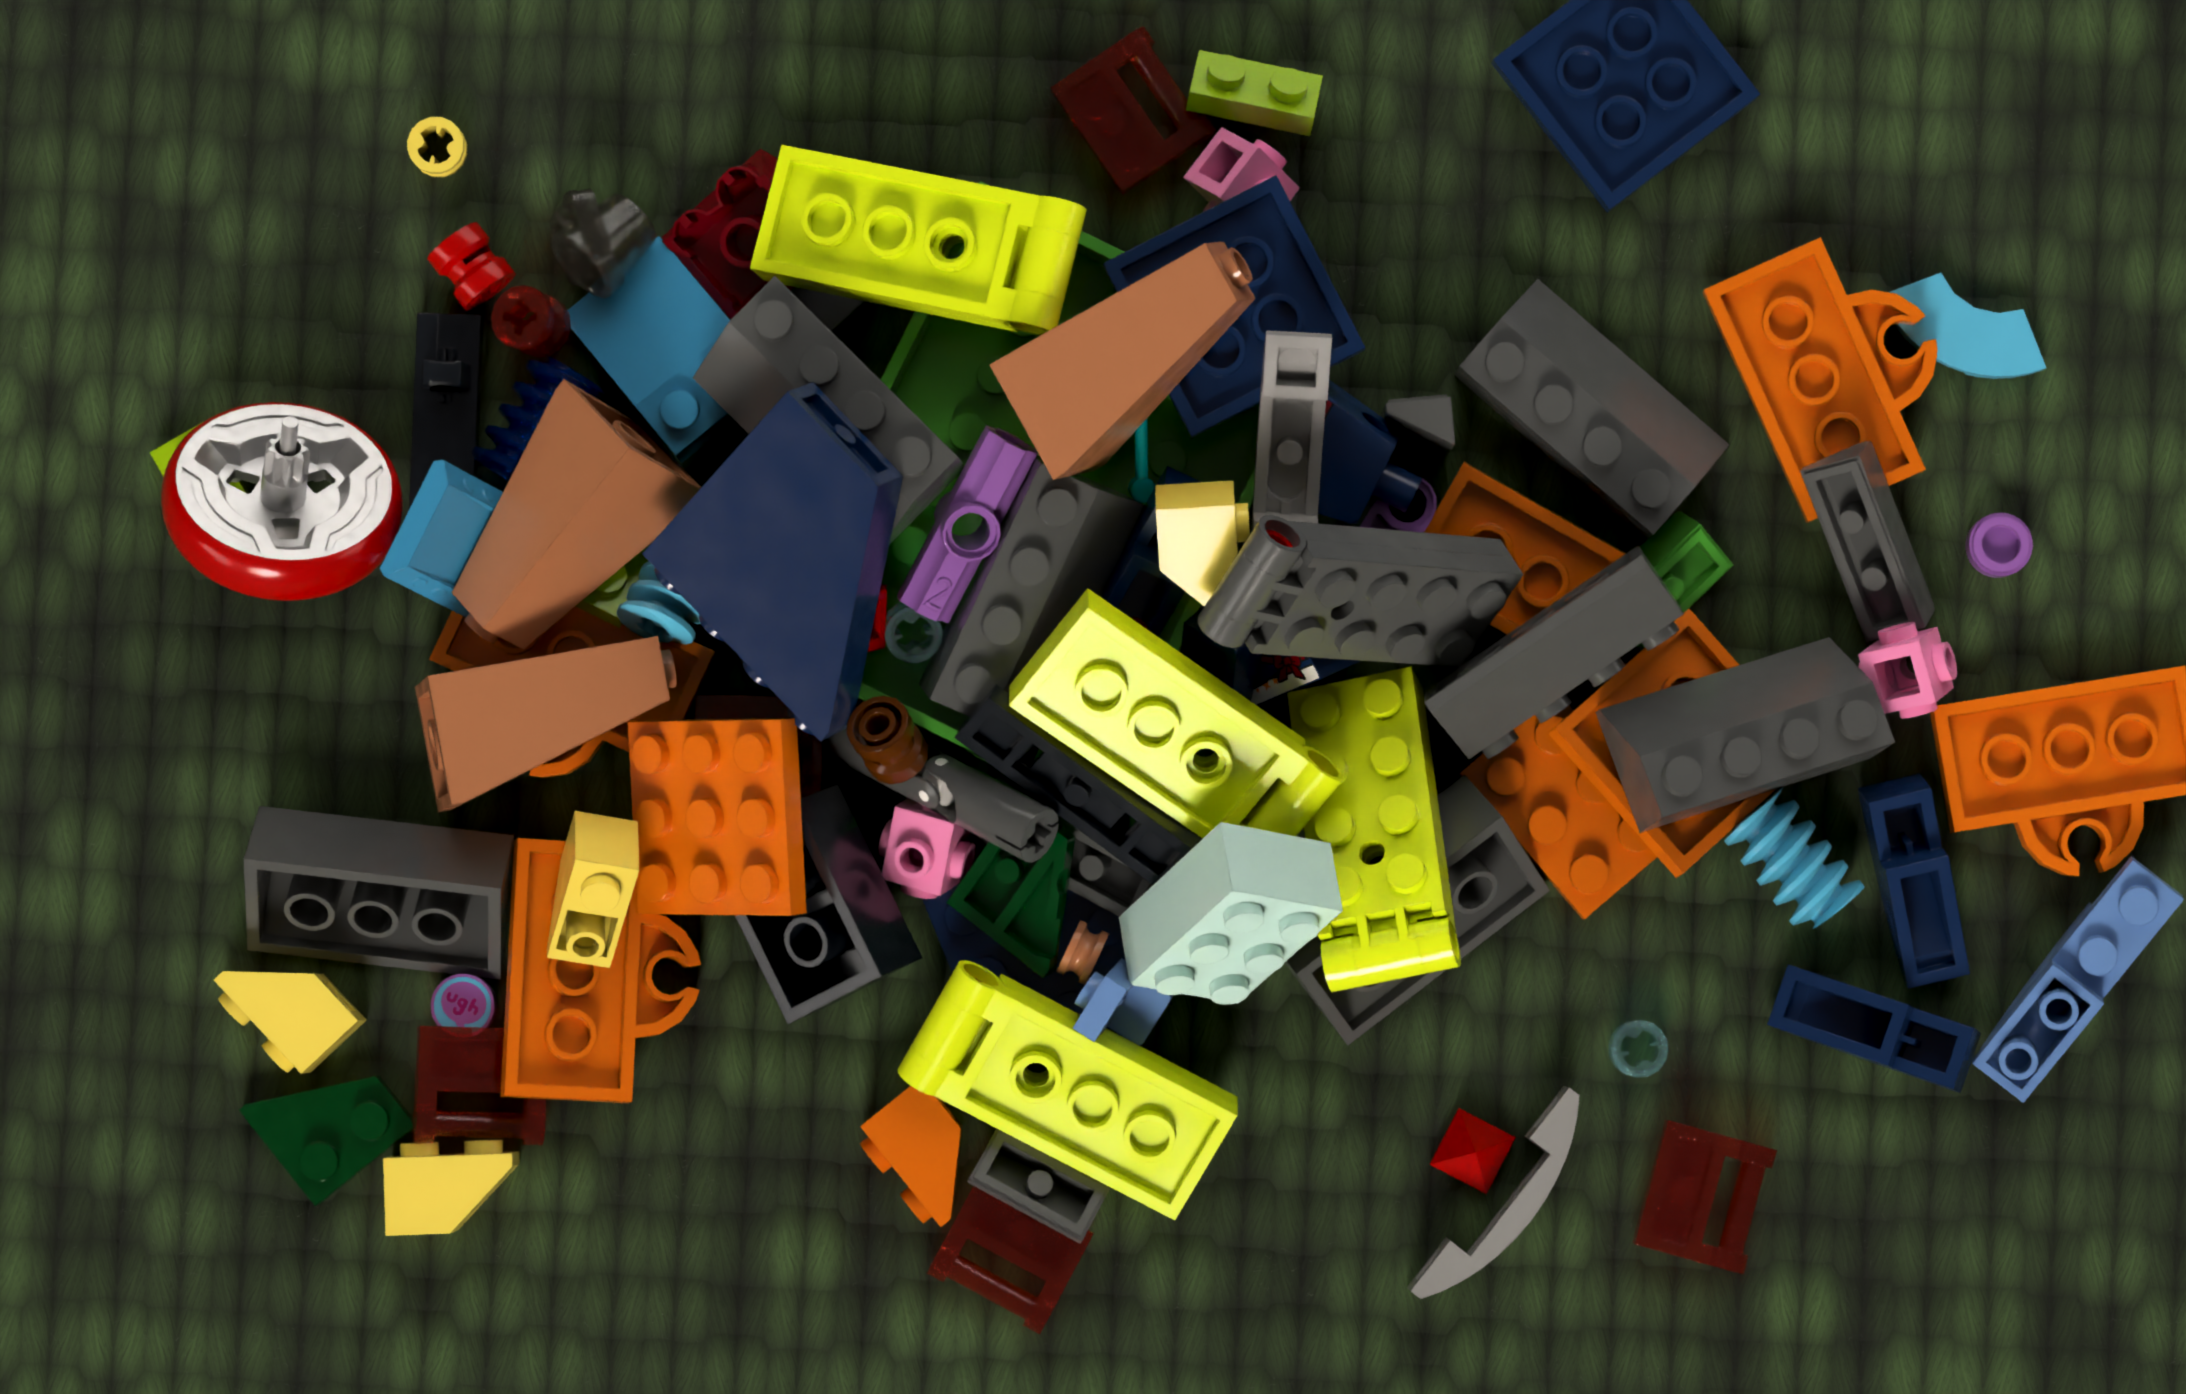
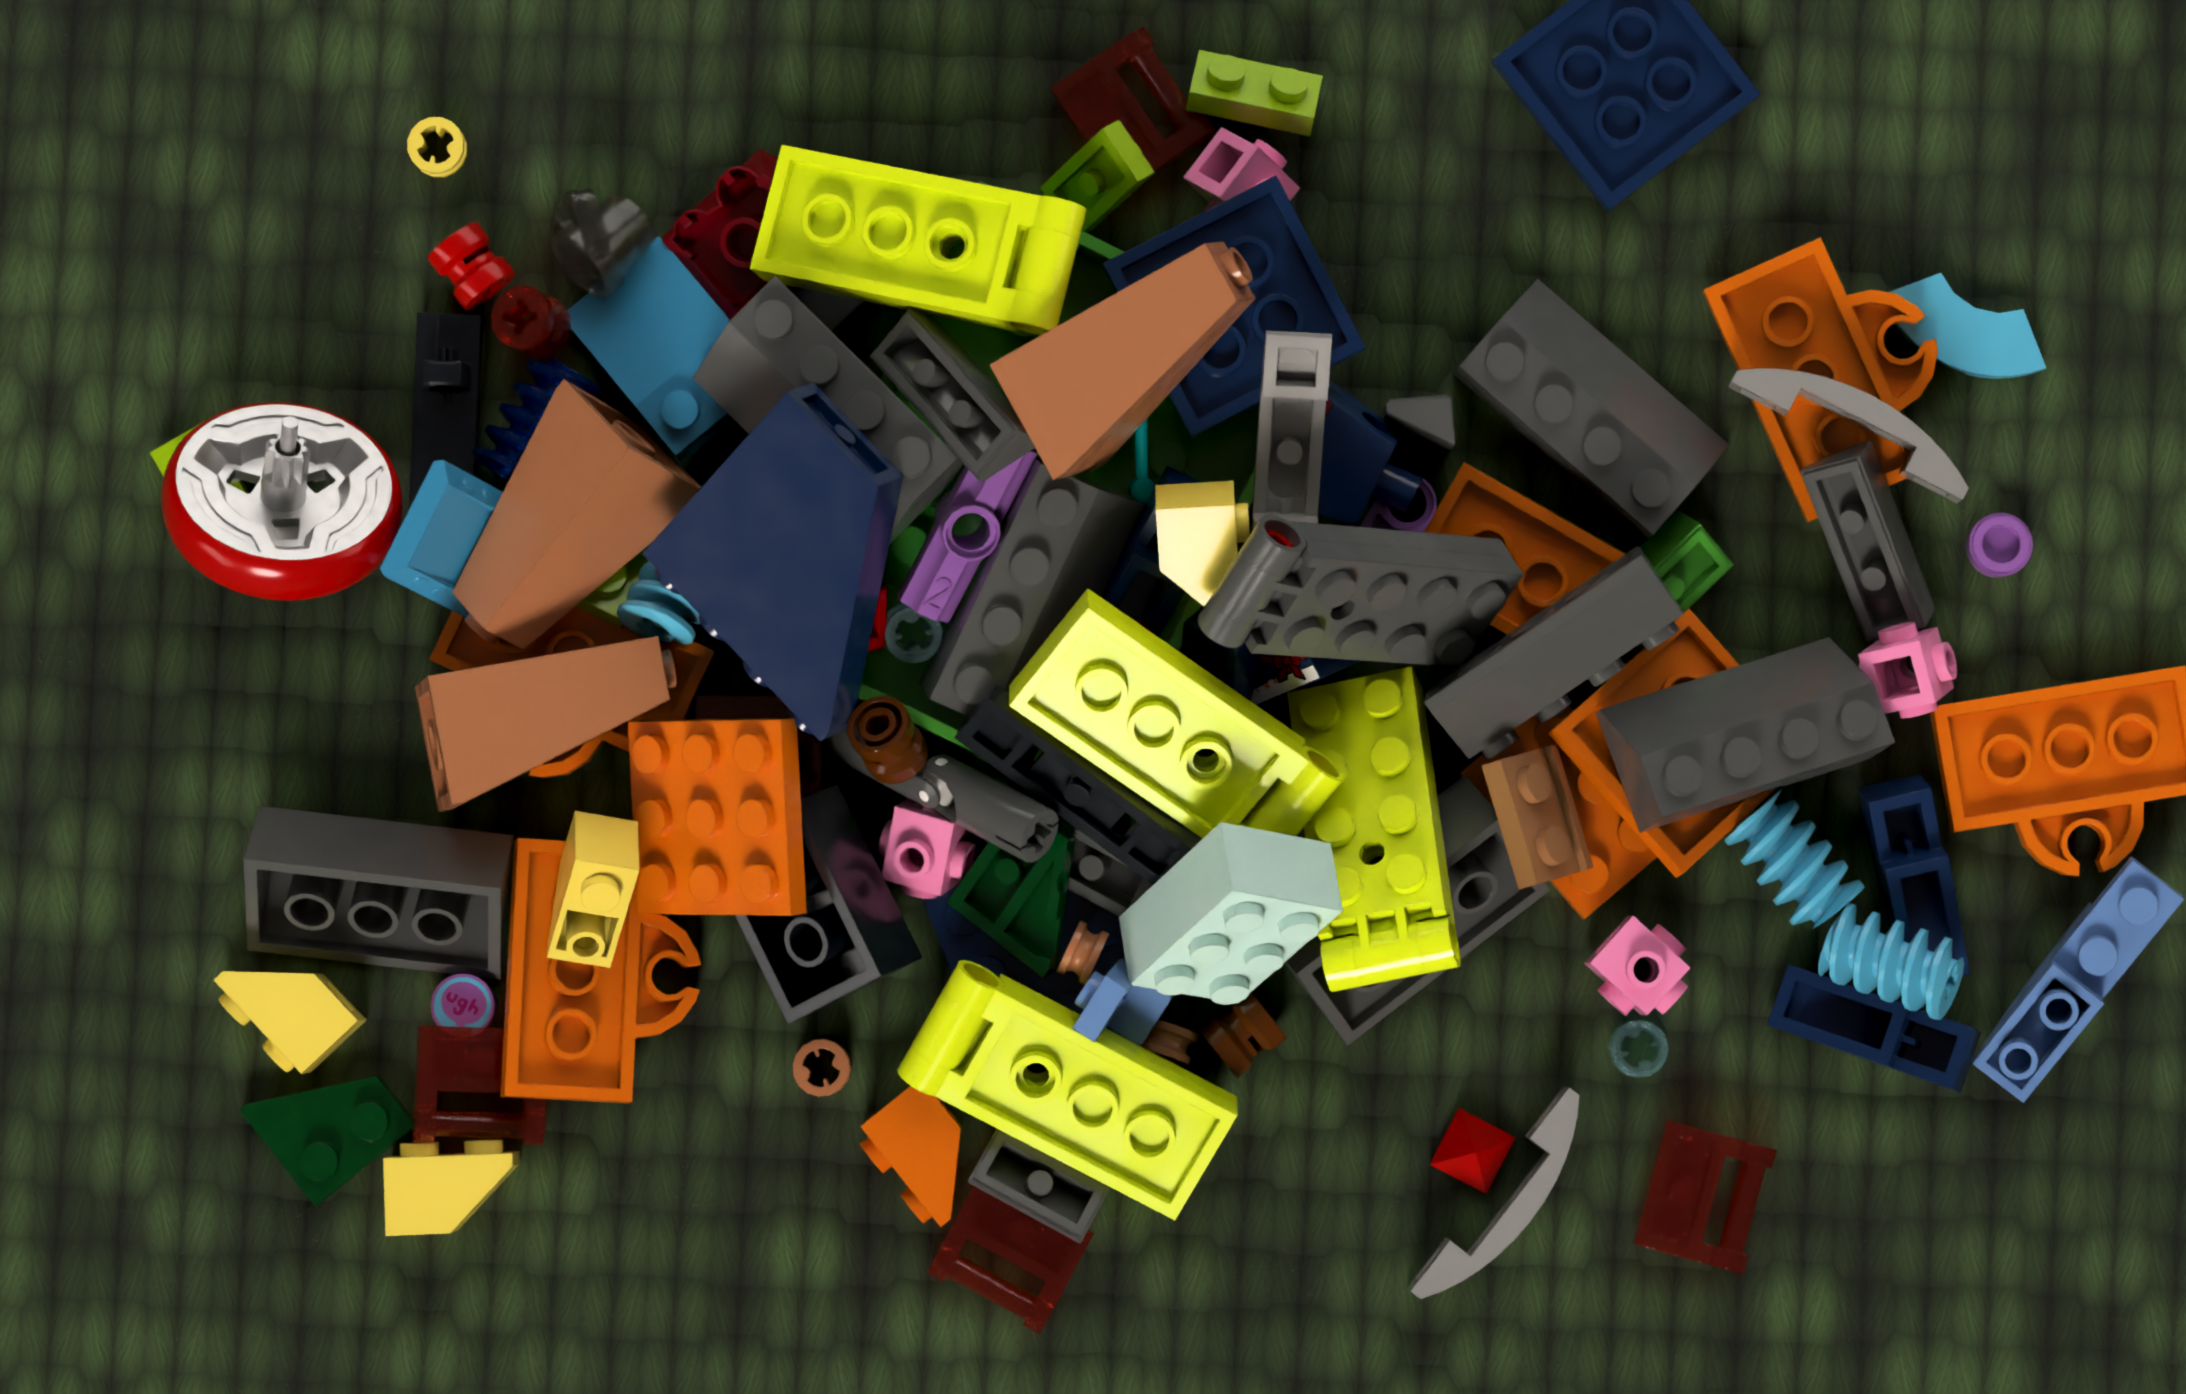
none -> nougat bush [793,1039,851,1097]
none -> dark grey slope [870,308,1035,482]
none -> lime plate [1040,120,1155,233]
none -> nougat bush [1140,1020,1199,1066]
none -> reddish brown wheel [1198,993,1287,1078]
none -> medium nougat plate [1481,744,1593,890]
none -> bright pink brick [1584,915,1691,1016]
none -> light grey slope [1728,368,1969,504]
none -> medium azure piece [1818,903,1965,1020]

